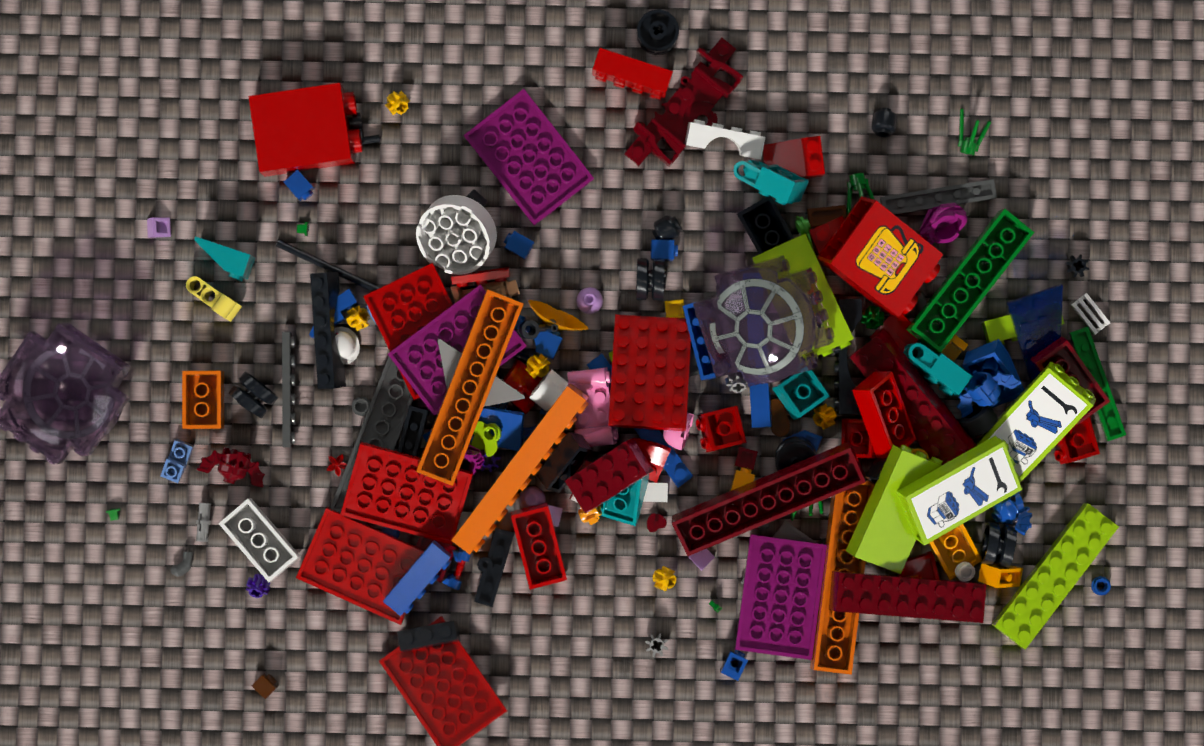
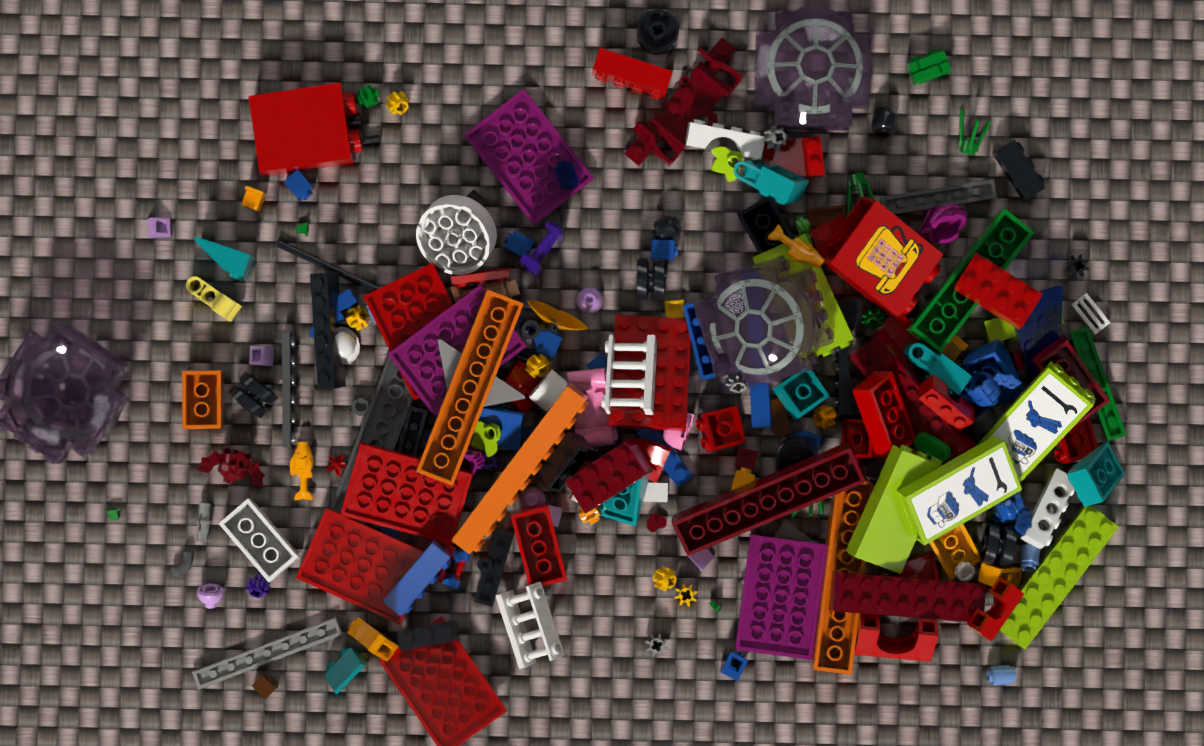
medium blue slope [160,438,194,483] -> none
blue plate [1091,576,1111,596] -> none
none -> light grey tile [192,617,343,690]
none -> lavender brick [197,584,224,609]
none -> light orange panel [241,186,267,212]
none -> lavender slope [249,346,274,366]
none -> light orange animal [290,442,314,500]
none -> teal slope [324,646,369,694]
none -> light orange arch [347,617,399,662]
none -> green gear [356,85,381,108]
none -> white fence [496,581,564,669]
none -> dark purple fence [520,222,564,277]
none -> clear blue brick [553,160,580,192]
none -> white fence [602,335,658,415]
none -> yellow gear [674,583,698,607]
none -> lime plate [711,146,745,182]
none -> clear purple windscreen [754,7,872,131]
none -> light grey gear [763,126,788,150]
none -> light orange animal [768,225,825,269]
none -> red arch [854,613,938,662]
none -> green brick [906,48,952,86]
none -> green tile [914,432,951,462]
none -> red arch [918,374,975,432]
none -> red brick [954,253,1043,330]
none -> red arch [967,577,1024,642]
none -> medium blue brick [986,665,1016,686]
none -> black brick [992,139,1046,202]
none -> dark red plate [1009,350,1024,371]
none -> medium blue brick [1019,543,1040,572]
none -> white brick [1020,468,1075,549]
none -> teal slope [1067,442,1125,507]

